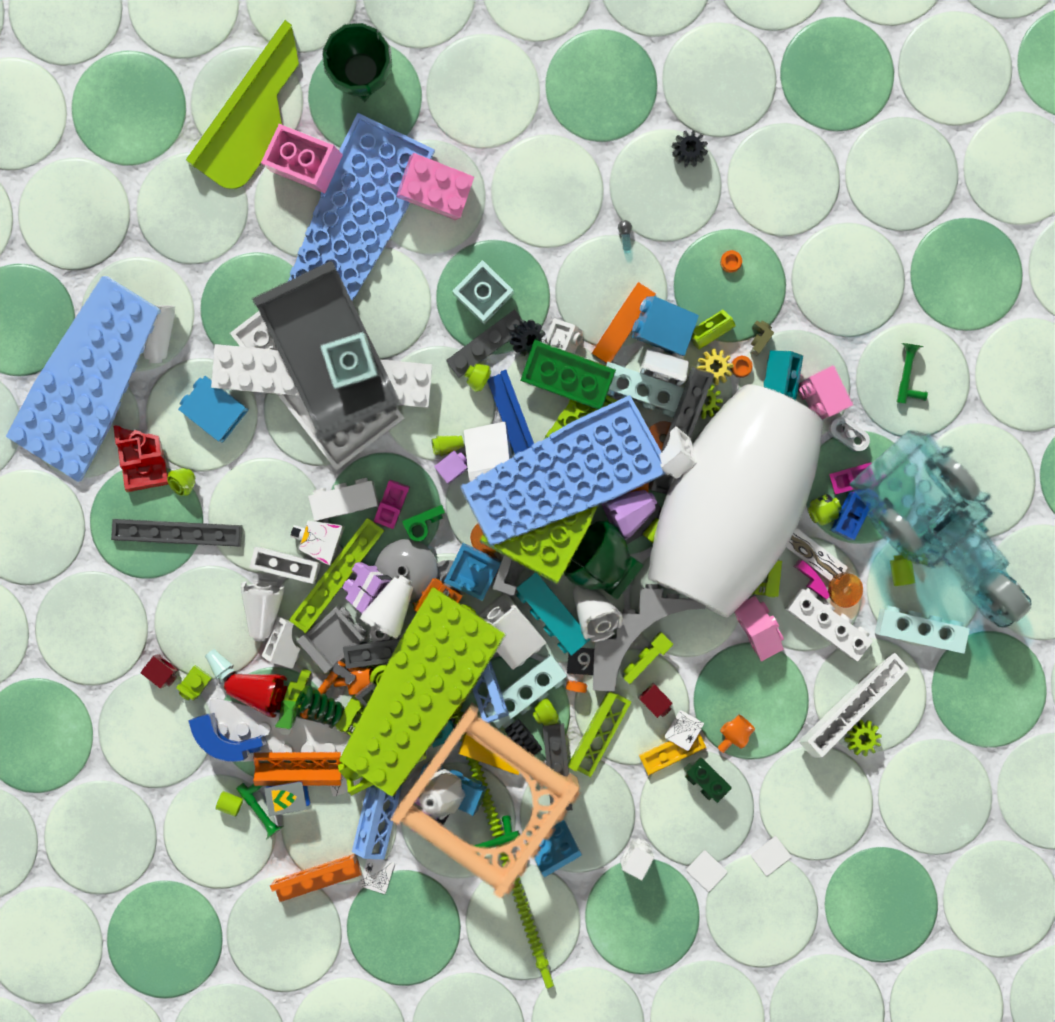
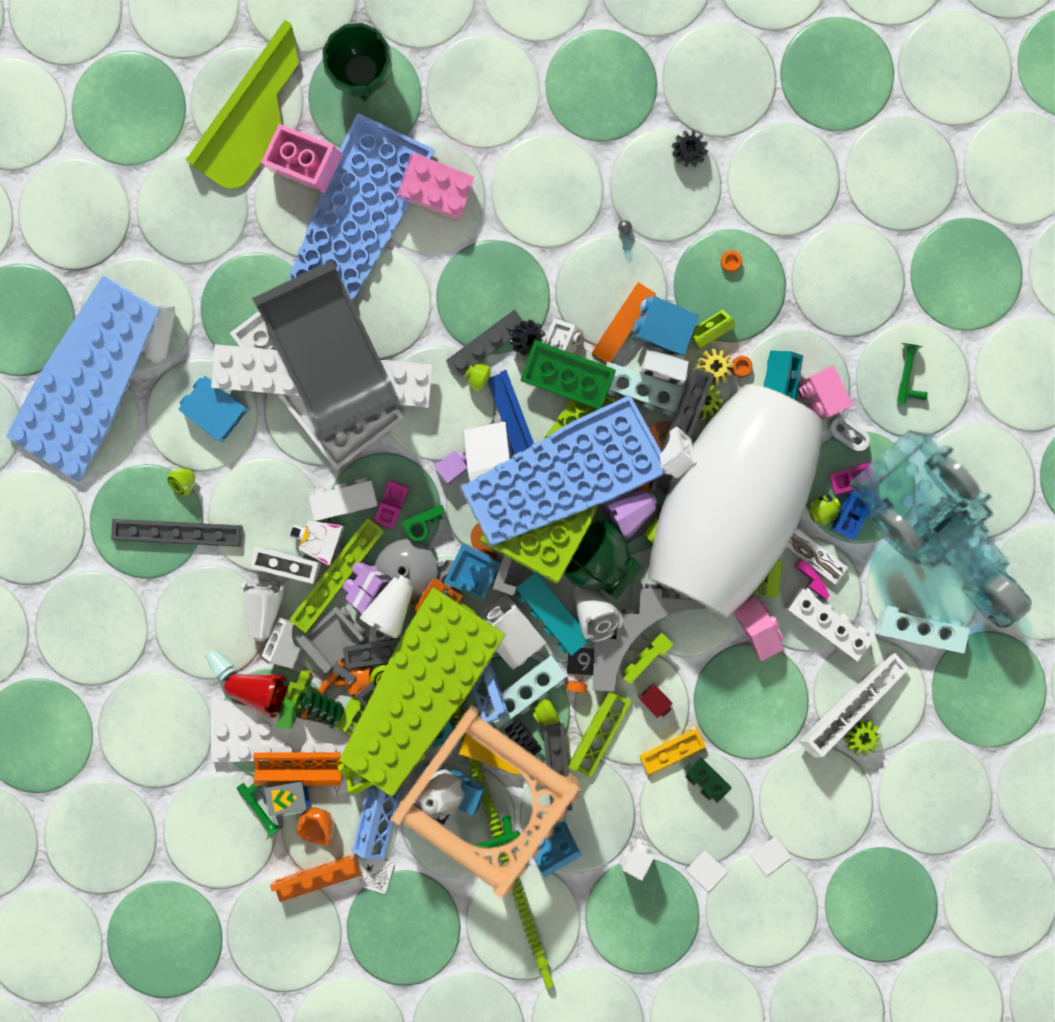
red slope [113,425,169,492] -> none
dark red brick [140,654,178,689] -> none
lime bracket [176,665,213,701] -> none
blue arch [188,713,267,762] -> none
lime beam [215,791,243,817] -> none
light aqua brick [321,333,379,389] -> none
lime cone [431,435,464,457] -> none
light aqua brick [452,260,514,325] -> none
white sticker [665,710,704,751] -> none
orange piece [717,714,755,753] -> none
olive bracket [750,321,775,356] -> none
clear orange piece [828,572,863,608] -> none
lime brick [890,554,916,586] -> none
none -> orange hair [296,807,334,846]

